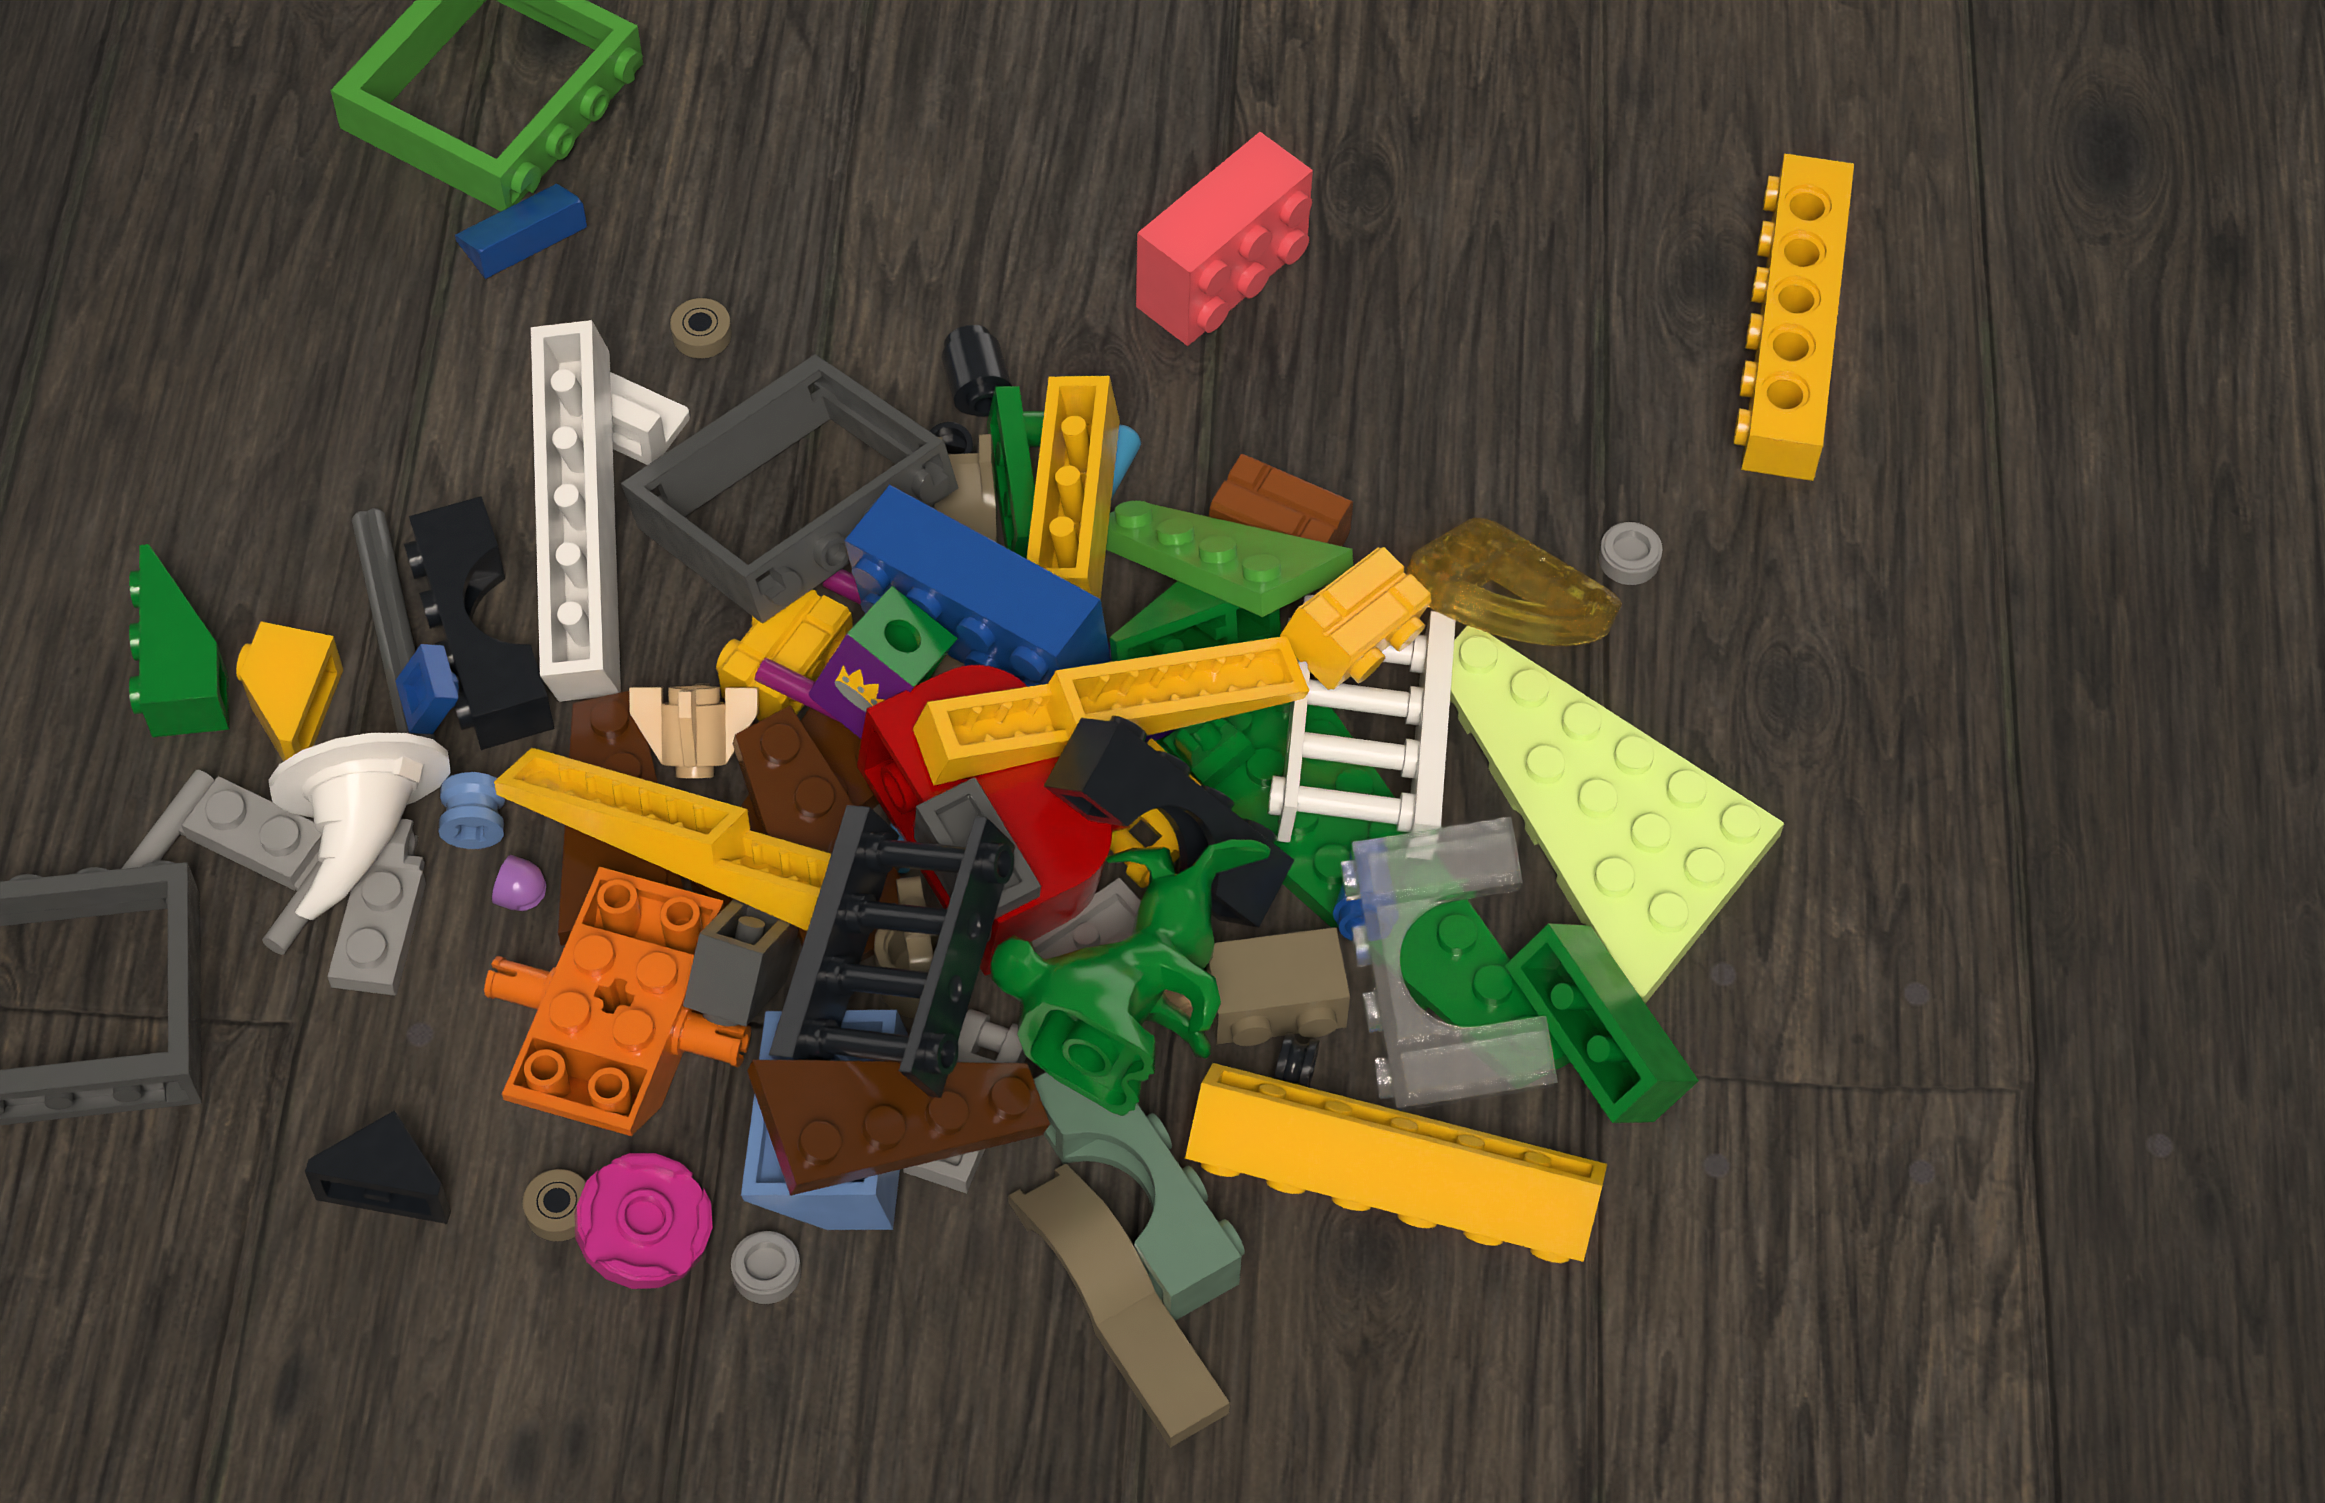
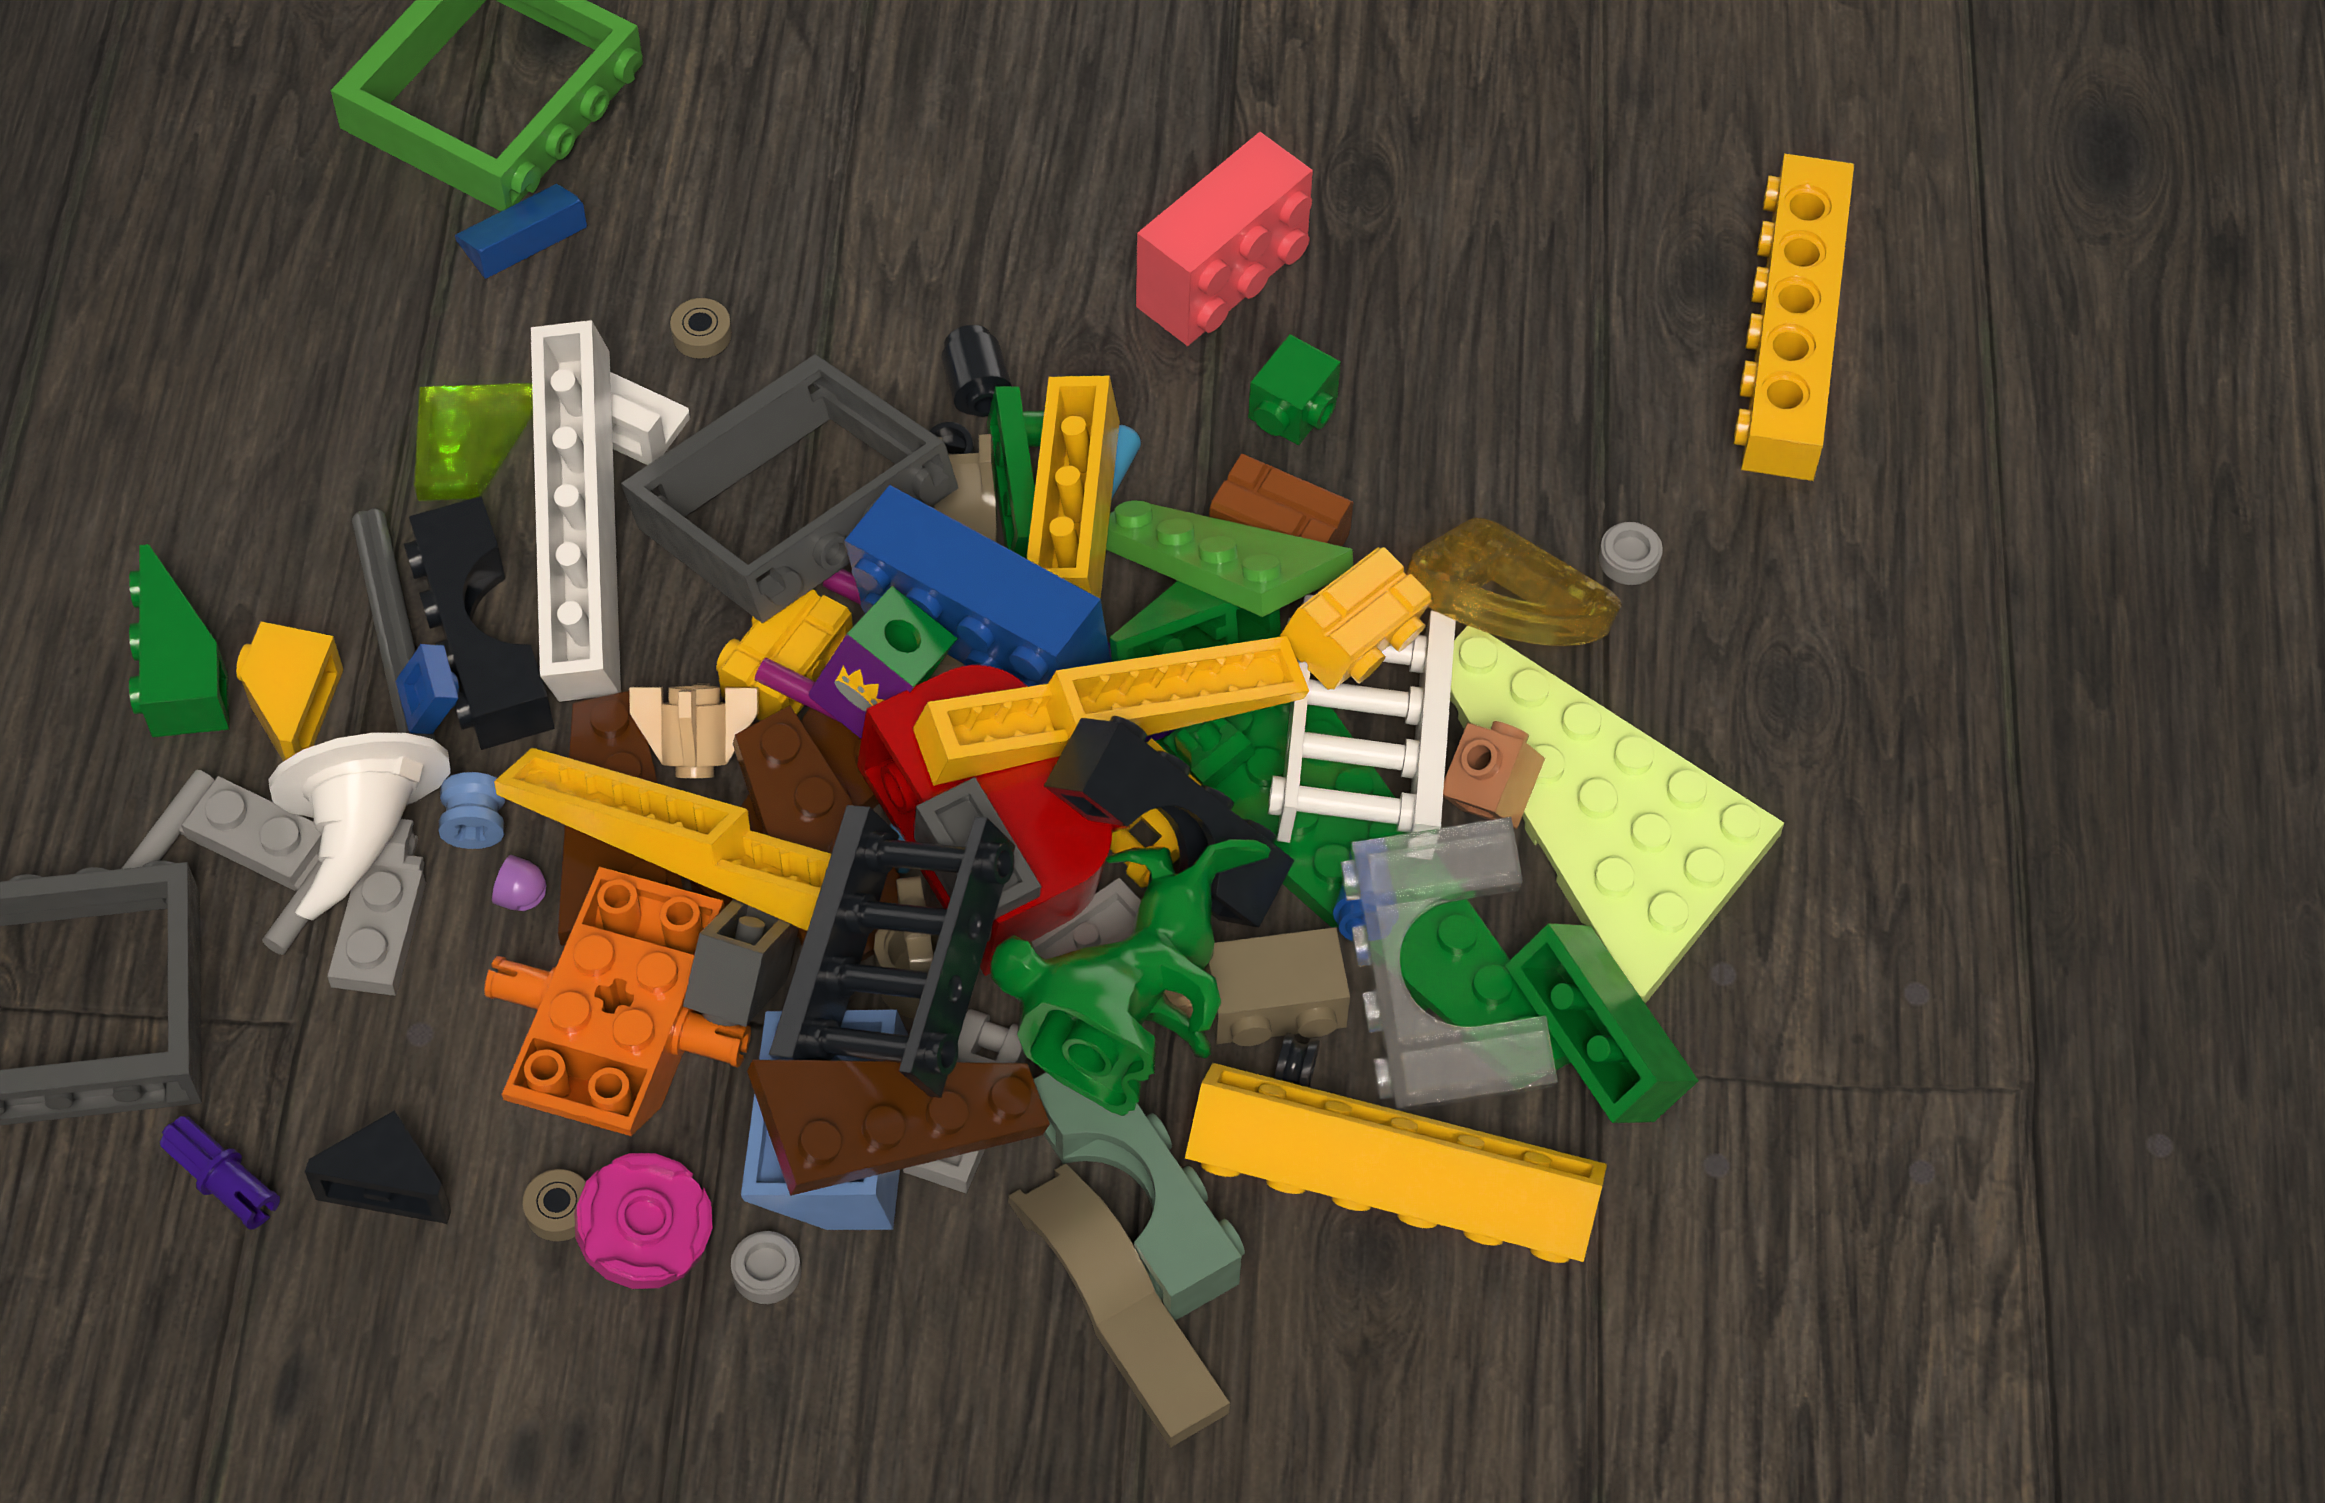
none -> dark purple axle [160,1116,280,1230]
none -> clear neon green wing [414,383,533,501]
none -> green brick [1248,334,1341,446]
none -> nougat brick [1443,721,1545,829]

